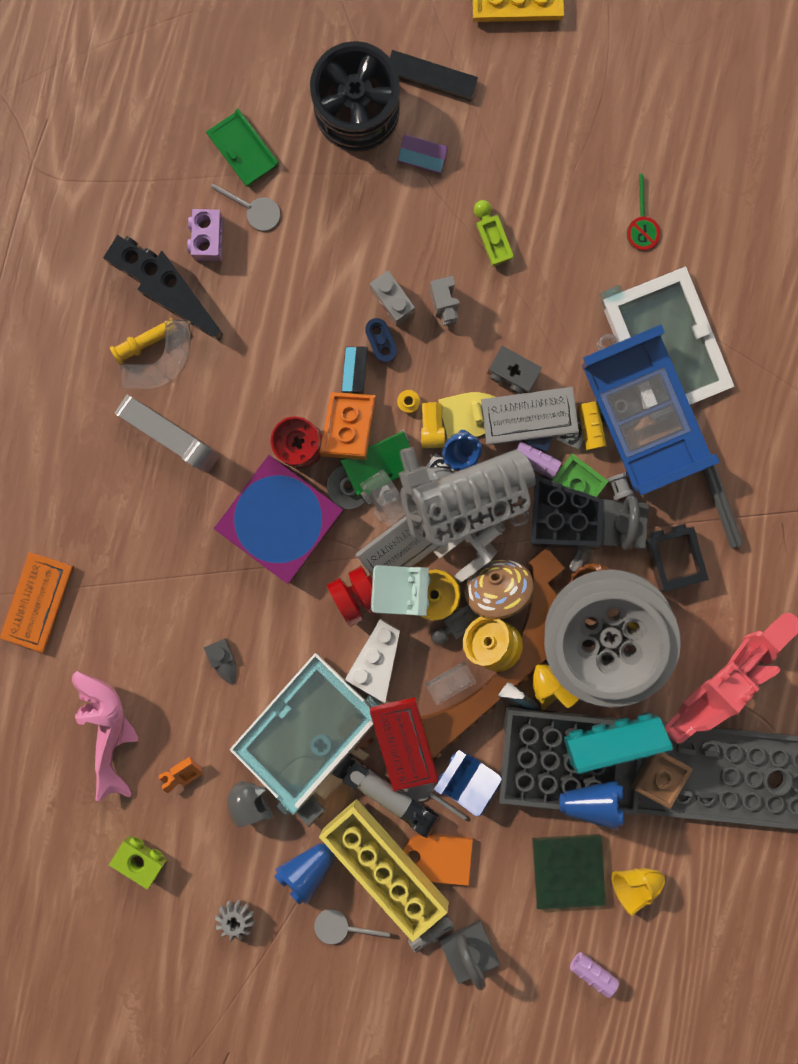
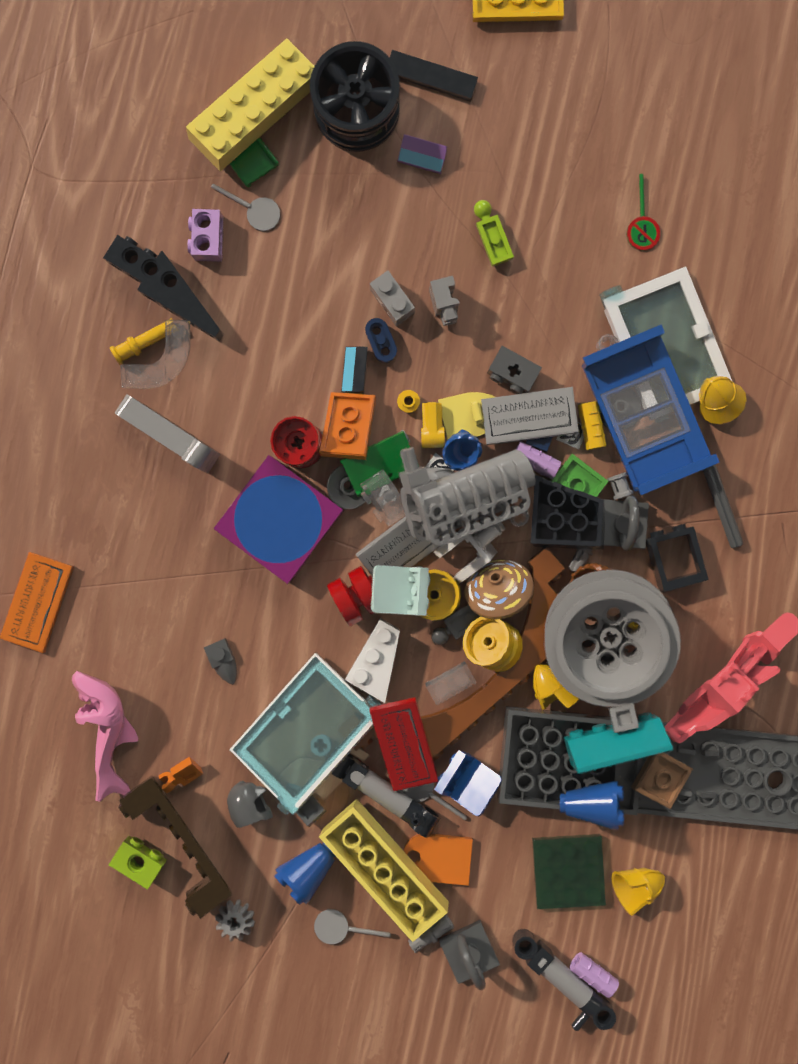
slope [498,683,540,709] -> none
none -> dark brown plate [118,776,232,919]
none -> light yellow brick [186,38,314,172]
none -> black piece [512,929,616,1031]
none -> light grey tile [609,704,639,732]
none -> yellow helmet [699,376,747,424]

